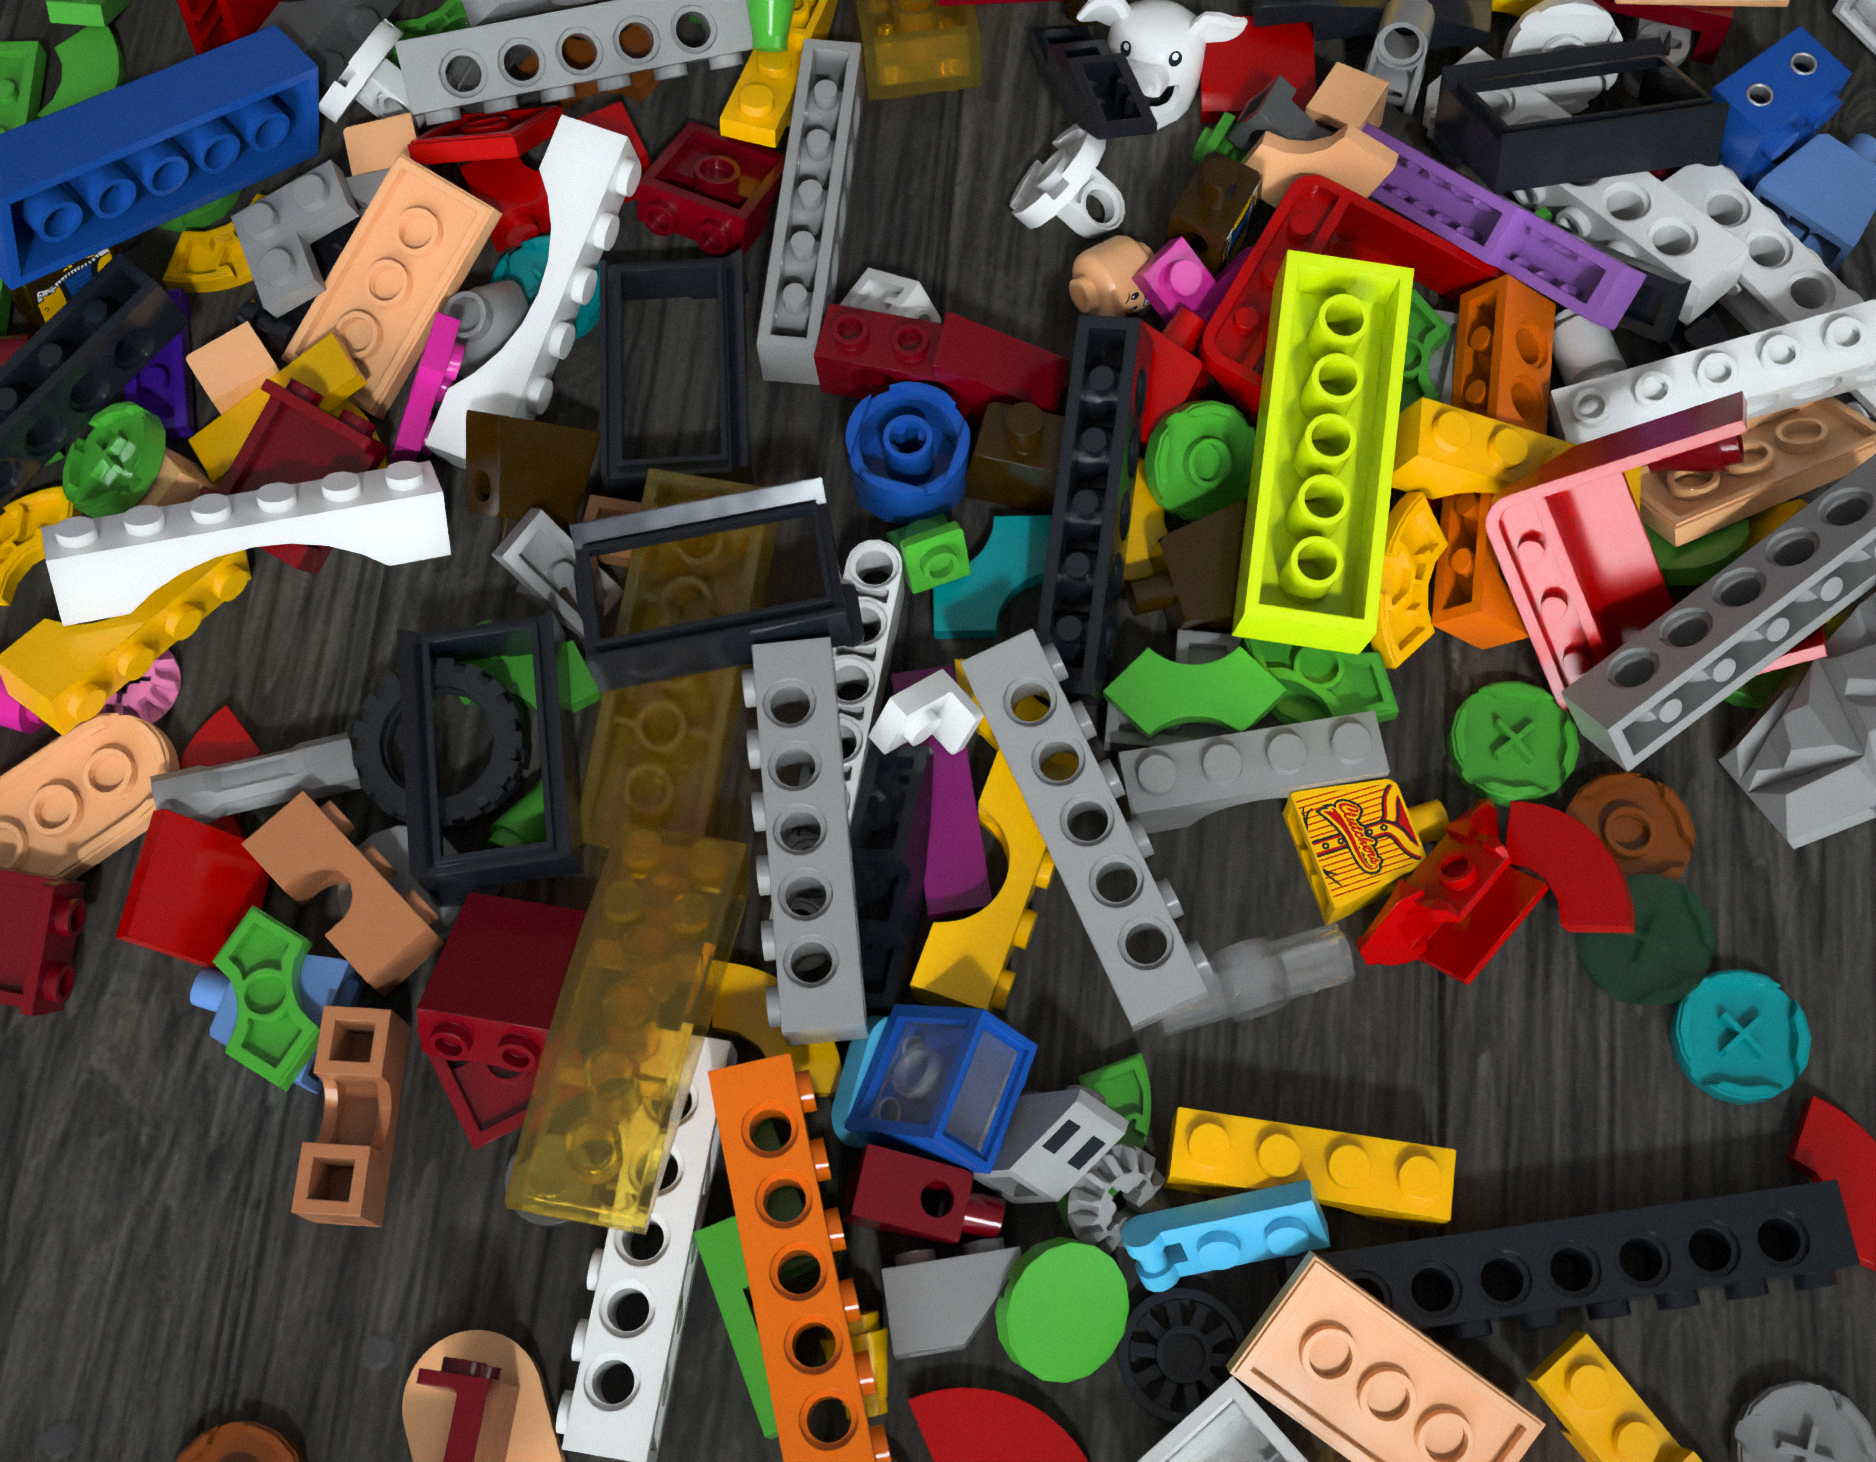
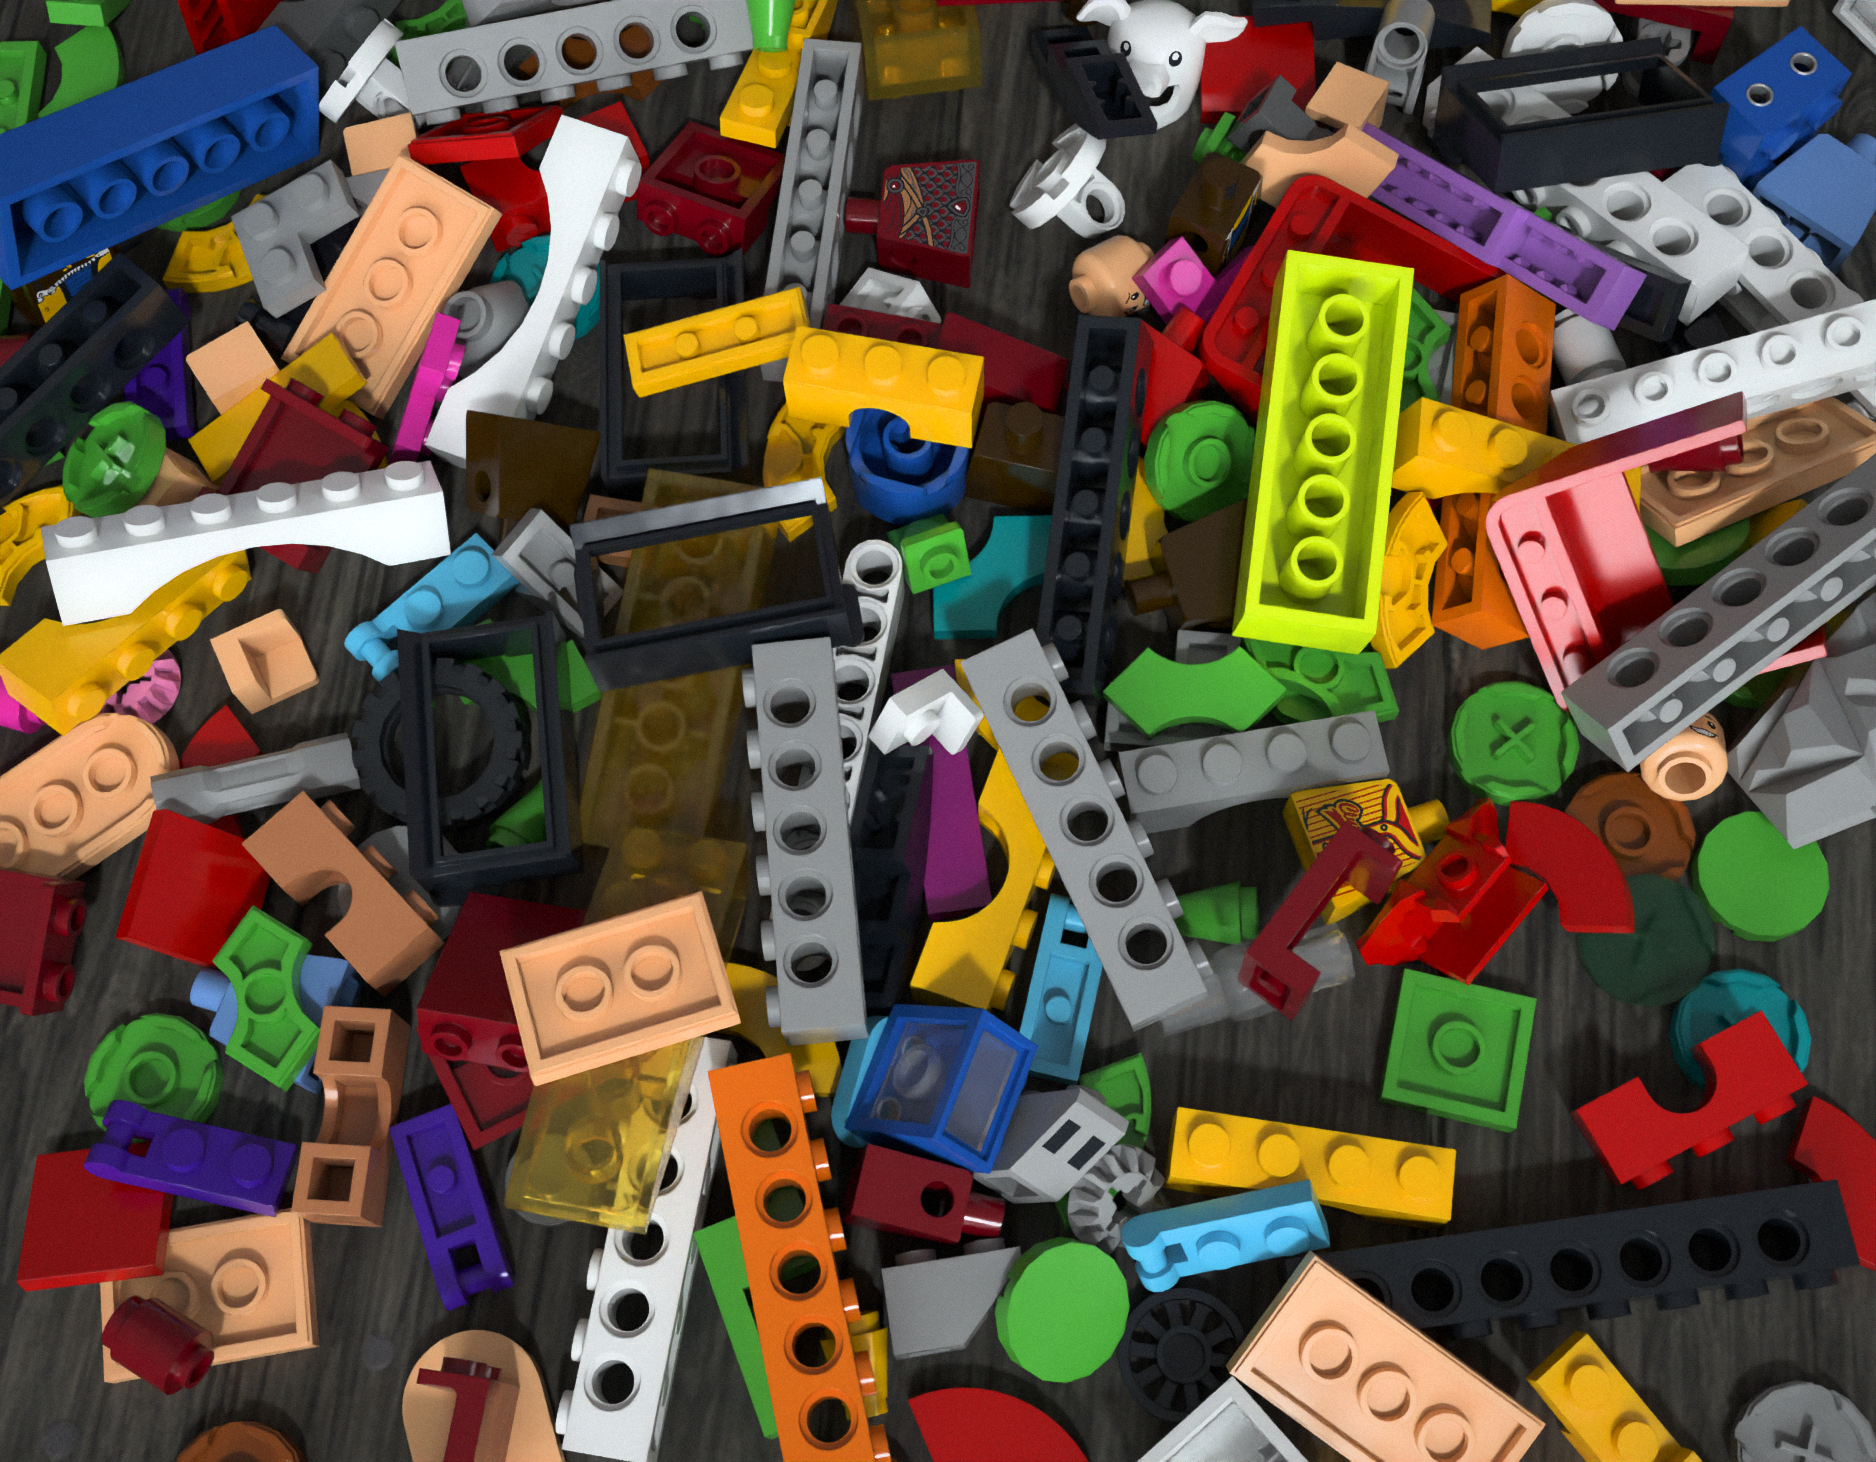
none -> red tile [16,1142,174,1292]
none -> bright green tile [84,1013,224,1144]
none -> dark purple plate [84,1100,298,1217]
none -> light nougat tile [100,1208,319,1383]
none -> dark red brick [101,1295,214,1395]
none -> light nougat panel [210,609,320,714]
none -> medium azure plate [344,533,520,686]
none -> dark purple plate [389,1104,515,1311]
none -> light nougat tile [499,891,741,1086]
none -> yellow tile [623,286,811,398]
none -> yellow tile [763,402,847,542]
none -> yellow arch [783,325,984,449]
none -> torso [845,159,980,288]
none -> medium azure plate [1019,893,1103,1085]
none -> bright green cone [1173,881,1259,946]
none -> dark red panel [1237,821,1403,1021]
none -> bright green tile [1377,968,1537,1133]
none -> red arch [1570,1010,1808,1191]
none -> light nougat head [1639,712,1728,801]
none -> bright green tile [1691,811,1830,942]

